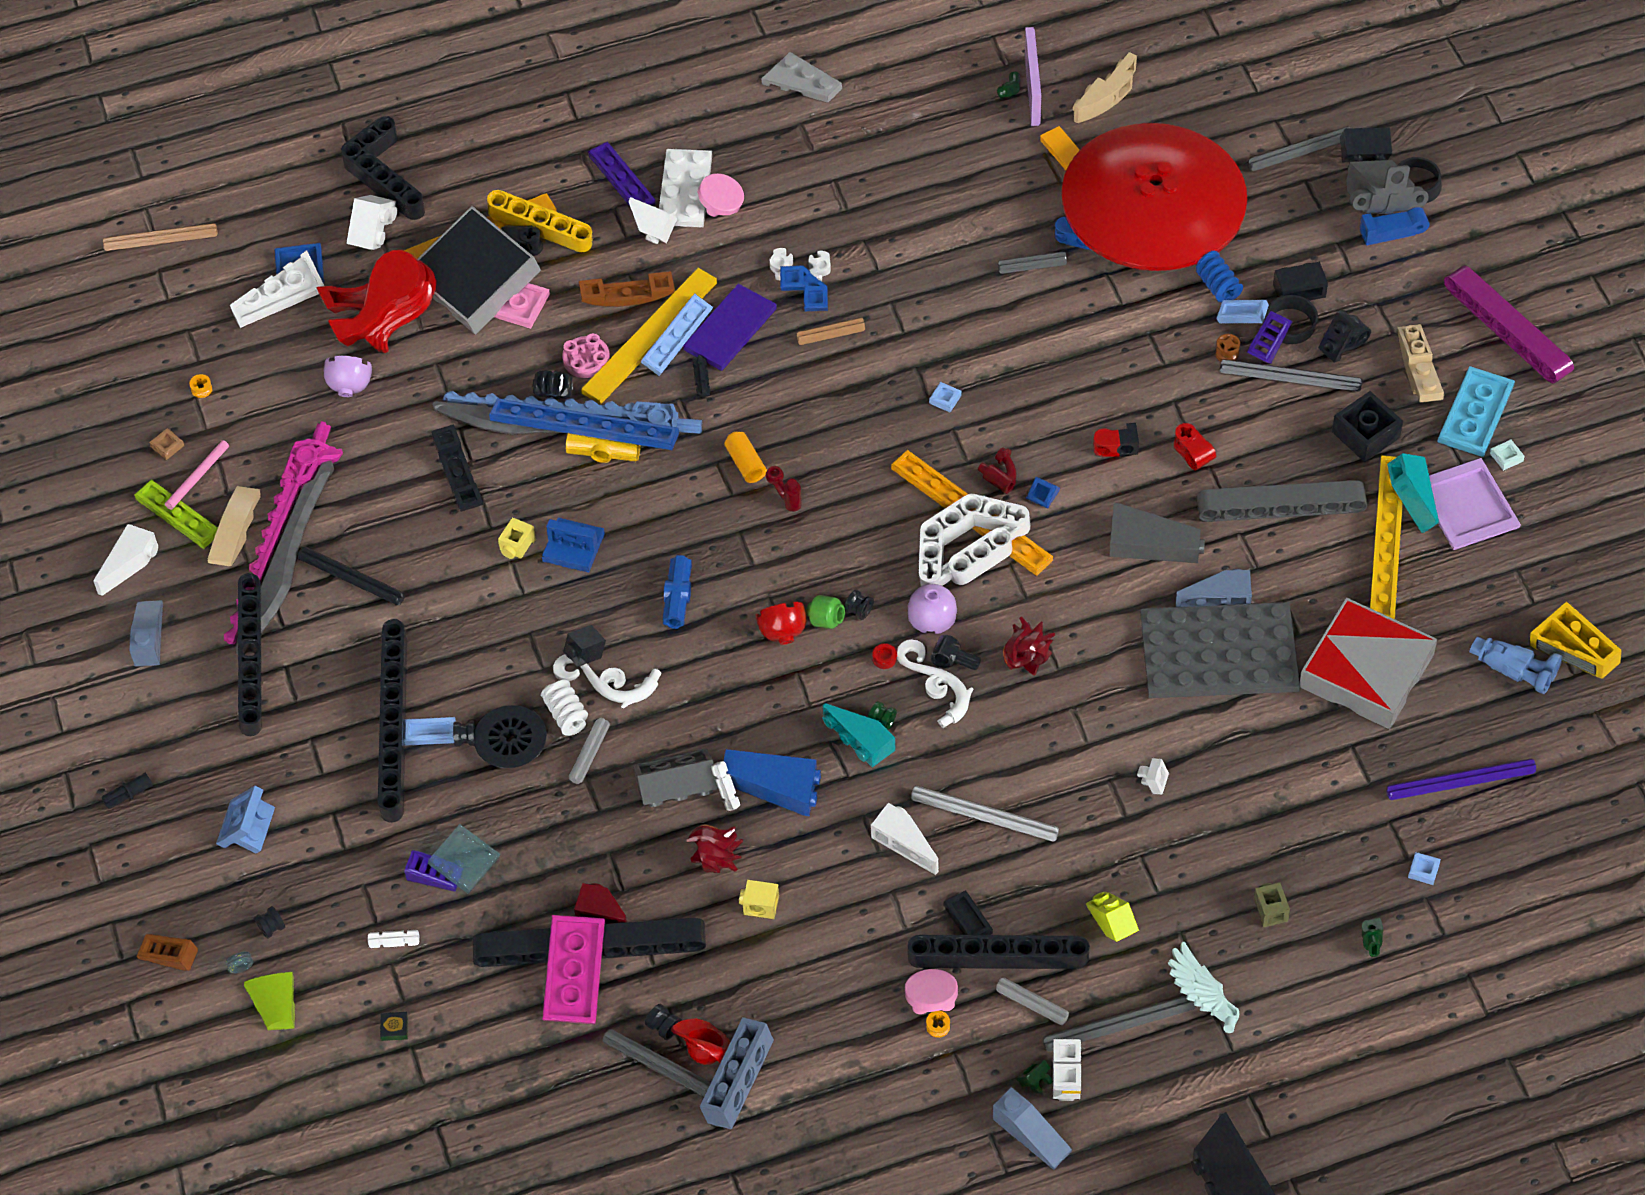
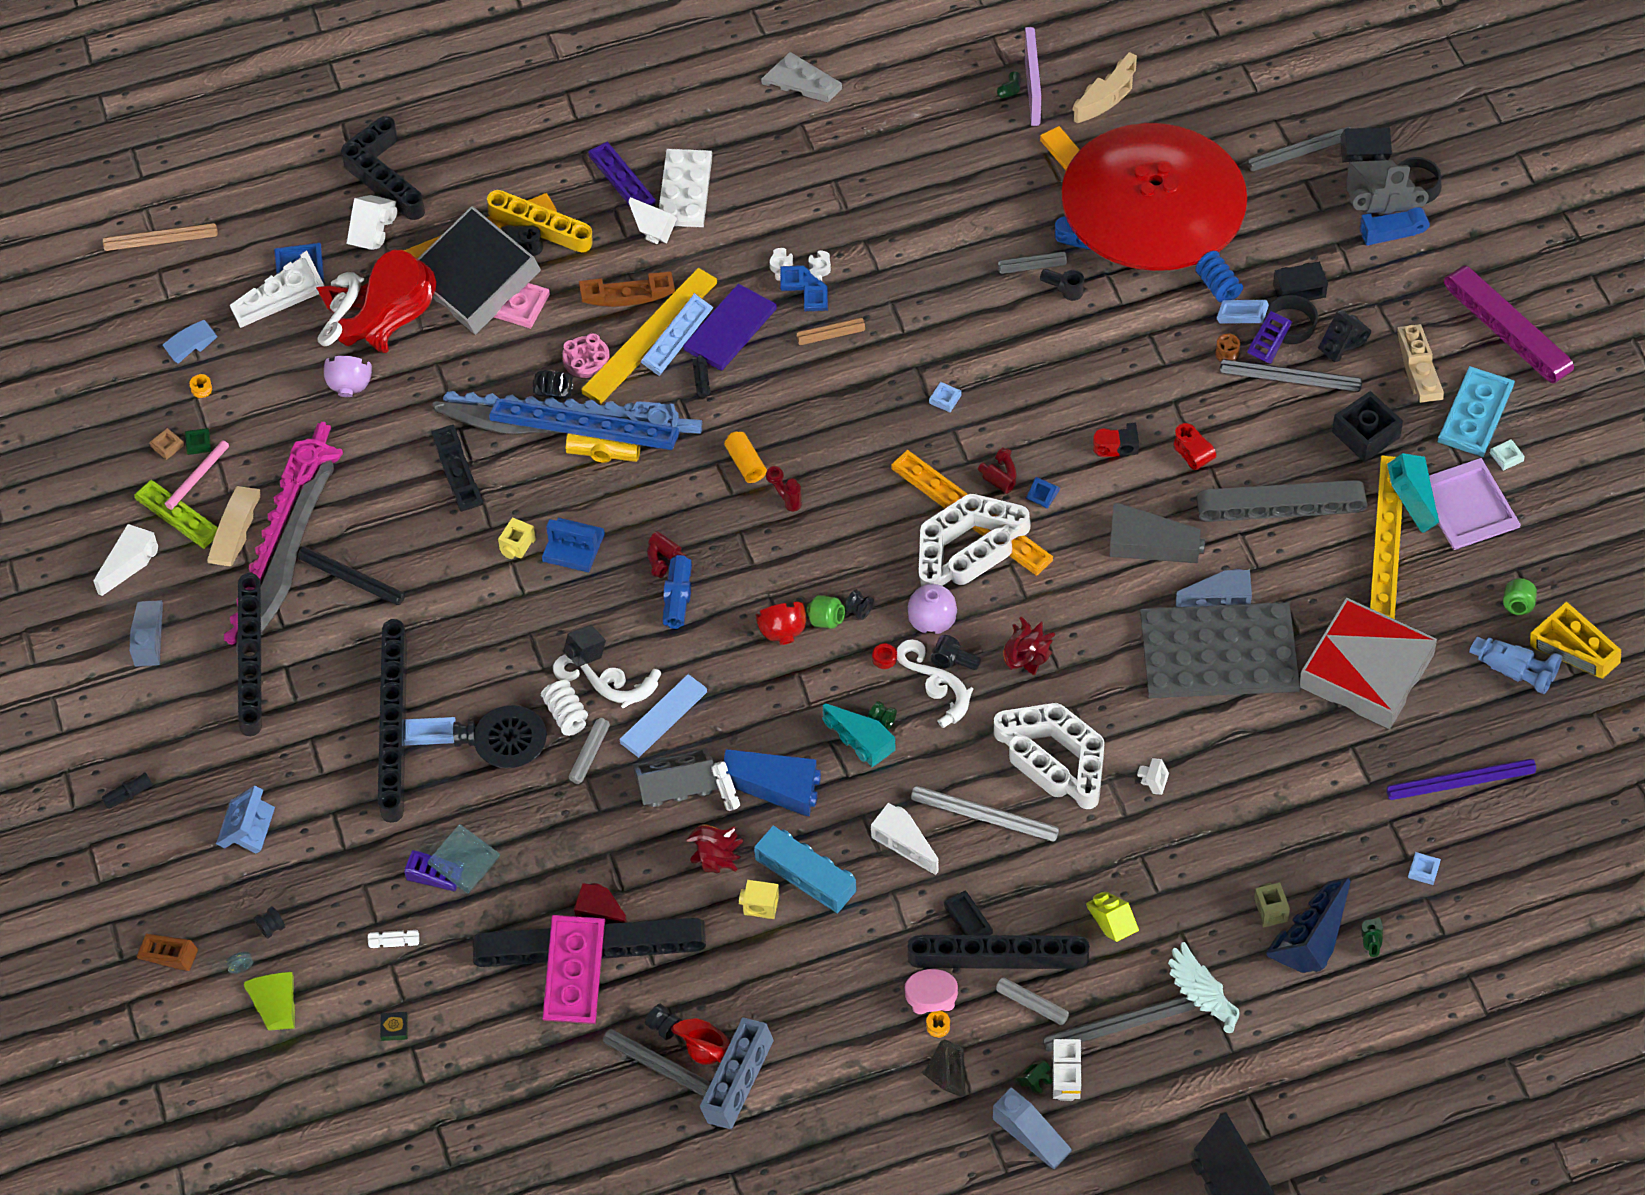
bright pink tile [697,174,744,217] -> none
none -> medium blue slope [163,320,218,364]
none -> dark green tile [185,428,212,455]
none -> white plant [318,272,364,346]
none -> light blue tile [620,674,707,758]
none -> dark red plant [647,531,686,578]
none -> dark azure brick [754,825,856,914]
none -> clear smoke slope [923,1039,966,1097]
none -> white piece [994,703,1104,809]
none -> black axle [1040,269,1084,301]
none -> dark blue wedge [1266,878,1351,973]
none -> bright green head [1503,578,1537,615]

